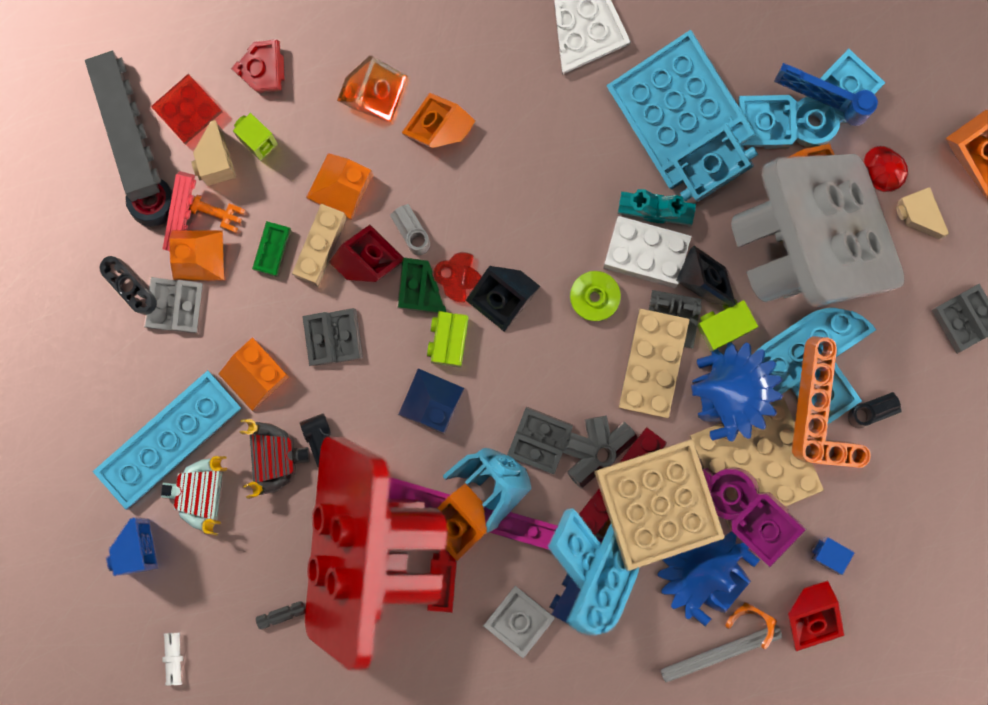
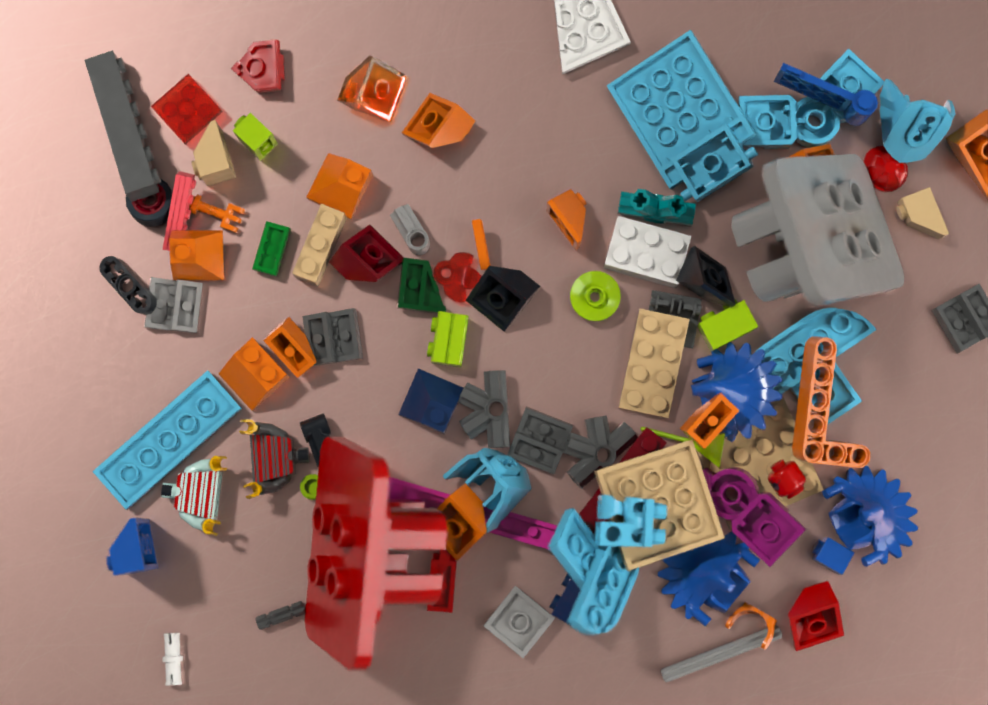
black piece [848,392,902,429] -> none
none -> orange slope [263,317,317,378]
none -> lime tile [300,474,318,500]
none -> dark grey piece [458,370,510,448]
none -> orange tile [472,219,490,270]
none -> orange slope [546,189,587,250]
none -> medium azure hips [595,495,667,547]
none -> lime piece [640,427,725,468]
none -> orange slope [680,393,740,449]
none -> red head [768,459,806,499]
none -> blue piece [822,466,918,567]
none -> medium azure piece [880,79,956,163]

